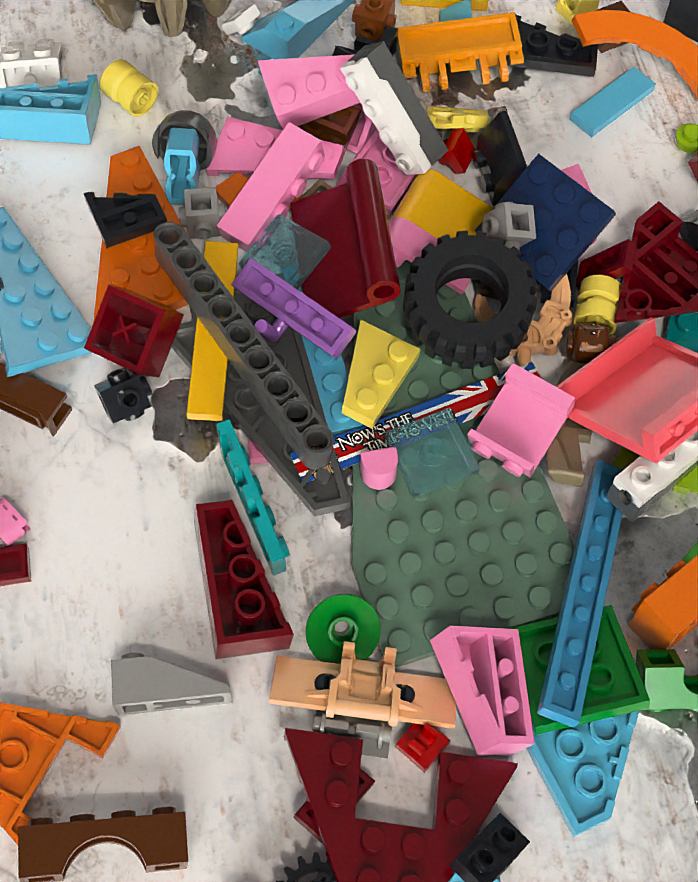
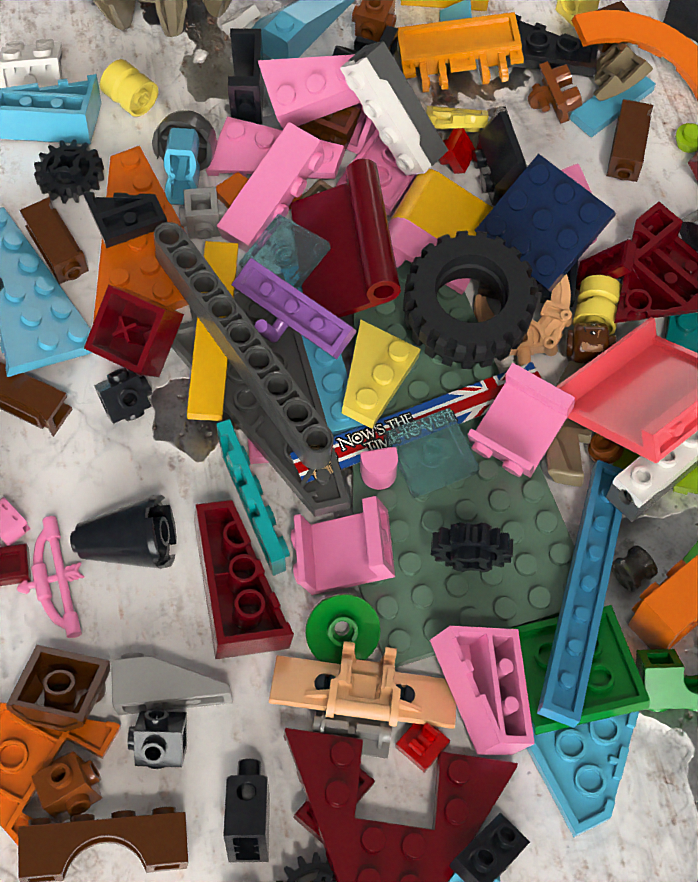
light grey brick [482,202,536,250] -> none
none -> reddish brown slope [6,645,110,732]
none -> bright pink piece [17,516,85,638]
none -> reddish brown window [20,197,89,285]
none -> dark orange brick [31,751,103,823]
none -> black gear [34,139,104,204]
none -> black cone [70,495,177,569]
none -> black brick [127,708,187,769]
none -> black torso [223,759,270,862]
none -> black panel [228,28,264,125]
none -> bright pink panel [291,496,395,595]
none -> black gear [431,522,513,573]
none -> dark orange hips [528,61,582,124]
none -> dark orange plate [588,433,624,464]
none -> dark tan slope [593,42,653,101]
none -> reddish brown window [606,99,654,182]
none -> clear smoke wheel [611,545,658,592]

